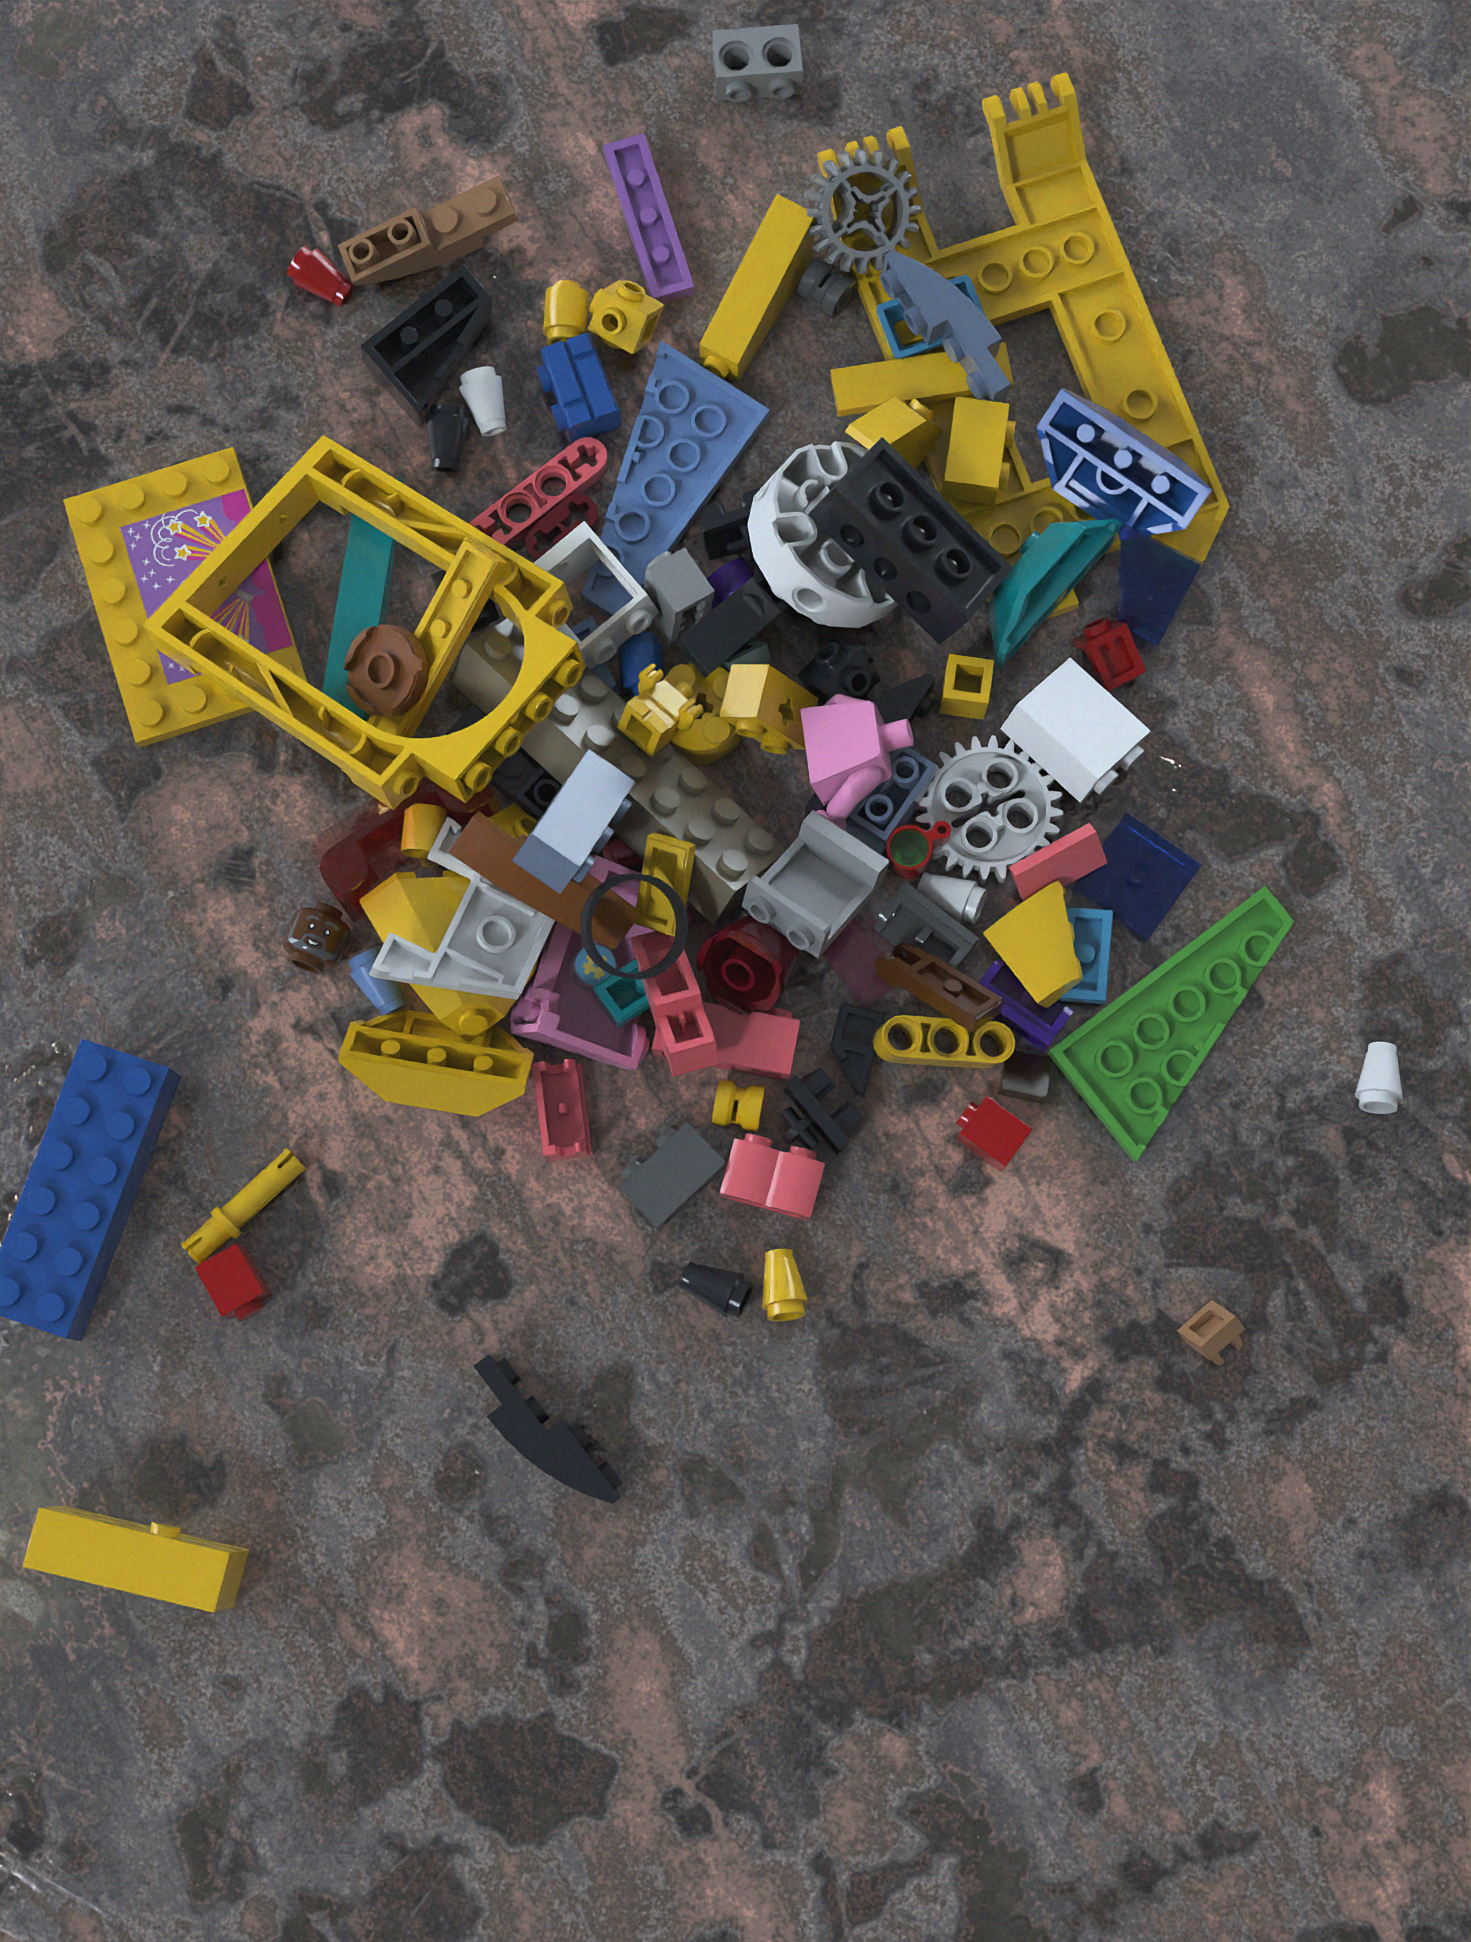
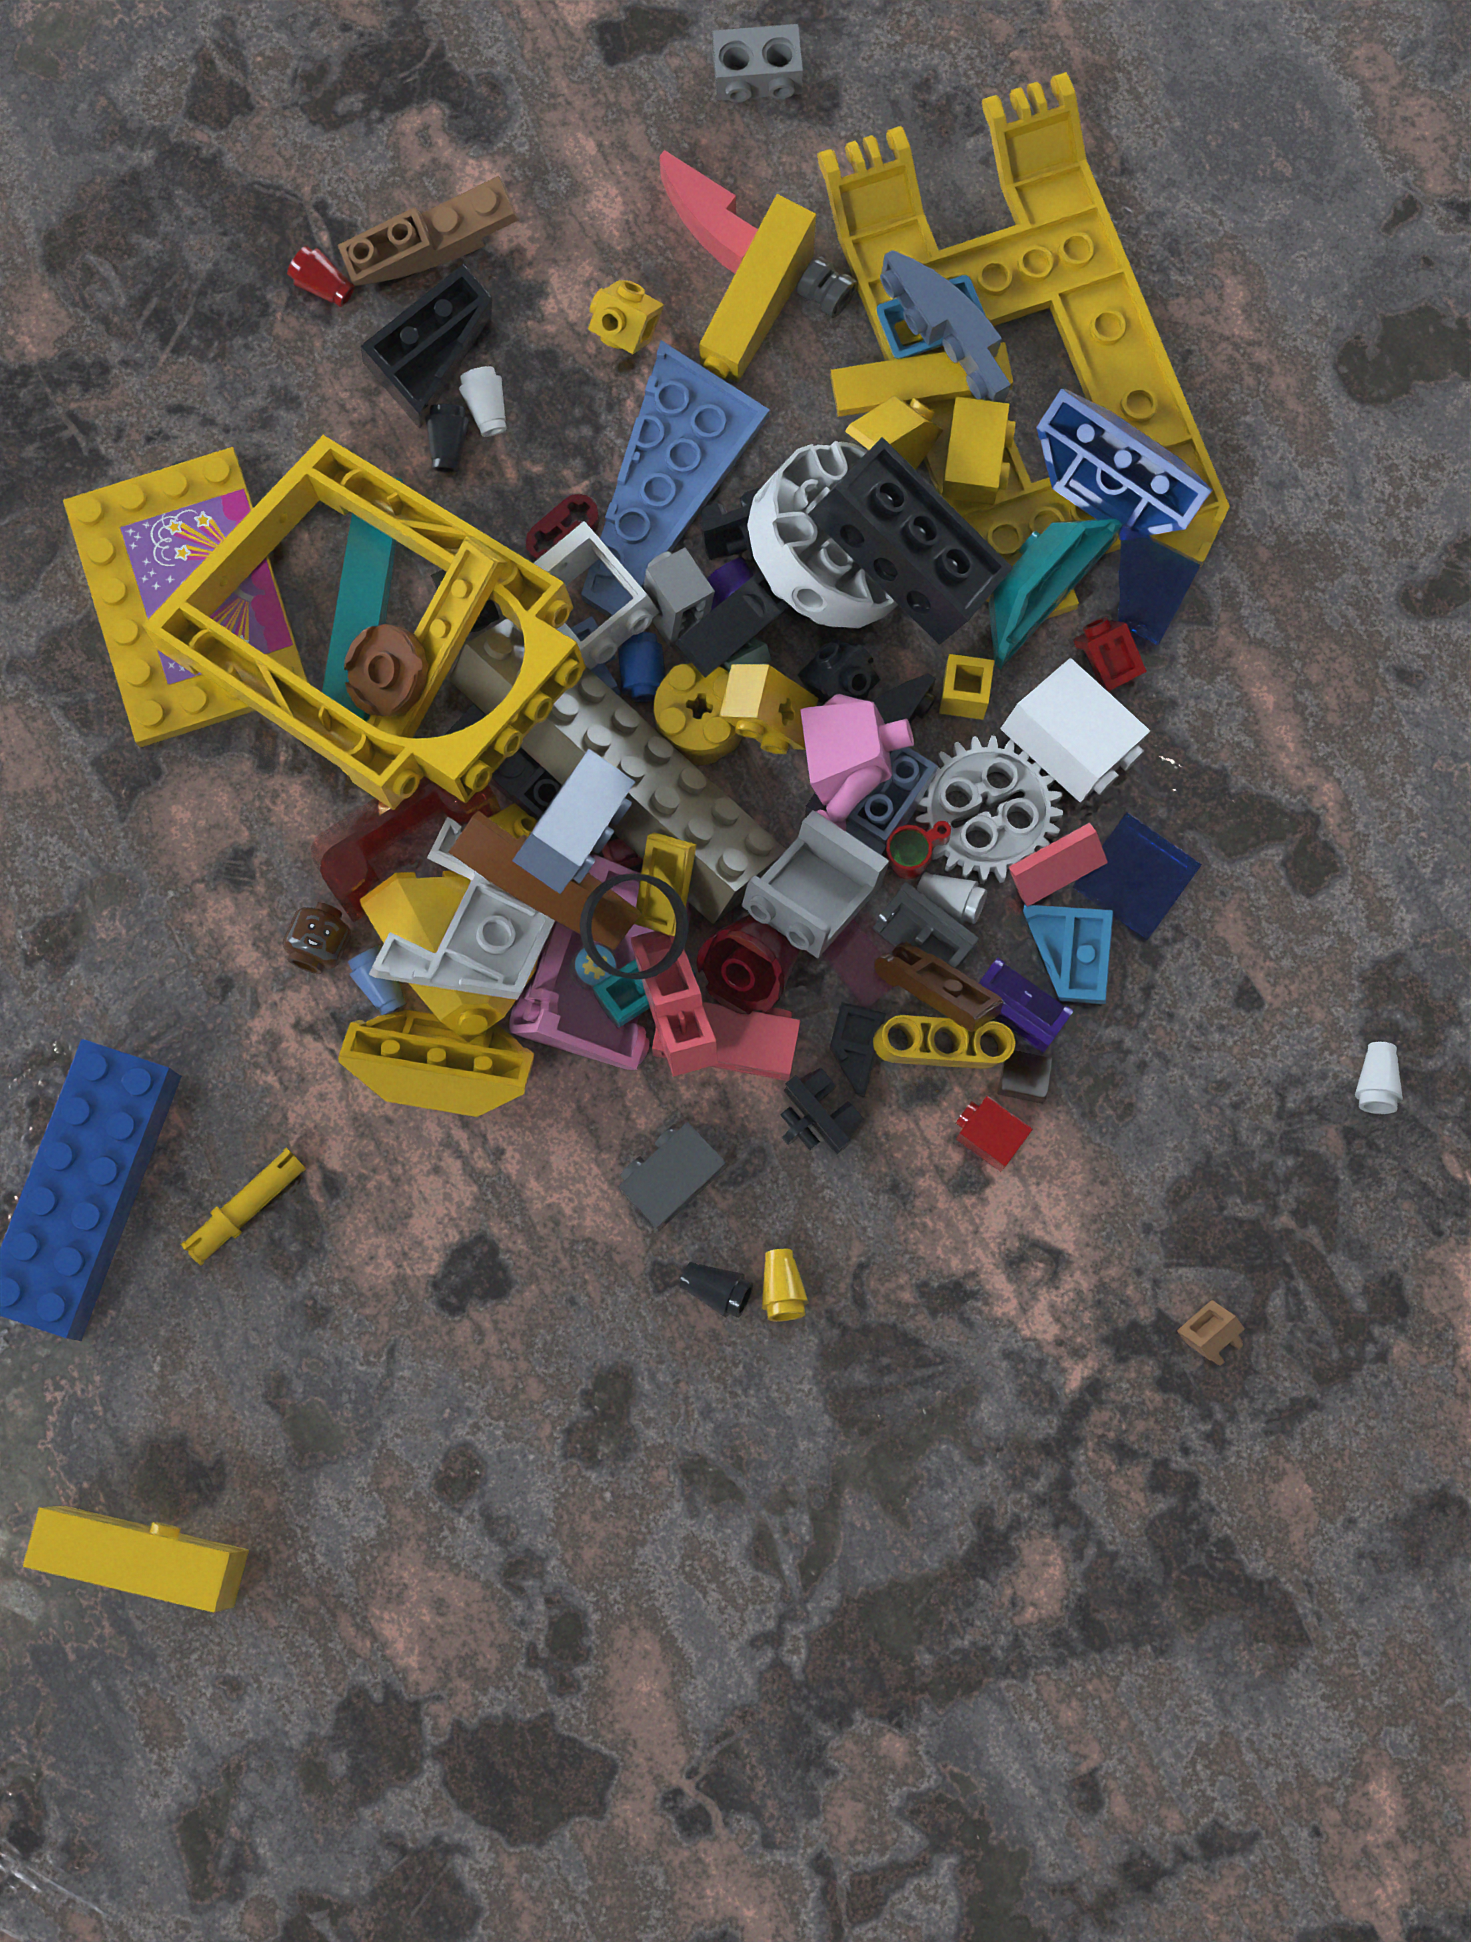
red brick [194,1243,272,1322] -> none
yellow piece [400,803,447,868] -> none
coral beam [469,437,608,549] -> none
black slope [474,1354,623,1503] -> none
coral hinge [532,1059,593,1162] -> none
blue brick [536,333,621,442] -> none
yellow brick [543,280,589,346] -> none
medium lavender plate [603,134,695,304] -> none
yellow piece [617,664,703,757] -> none
yellow wheel [712,1078,765,1132] -> none
coral brick [719,1134,825,1221] -> none
light grey gear [803,148,922,274] -> none
yellow slope [983,880,1083,1008] -> none
bright green wing [1047,886,1295,1163] -> none
none -> coral slope [659,150,758,274]

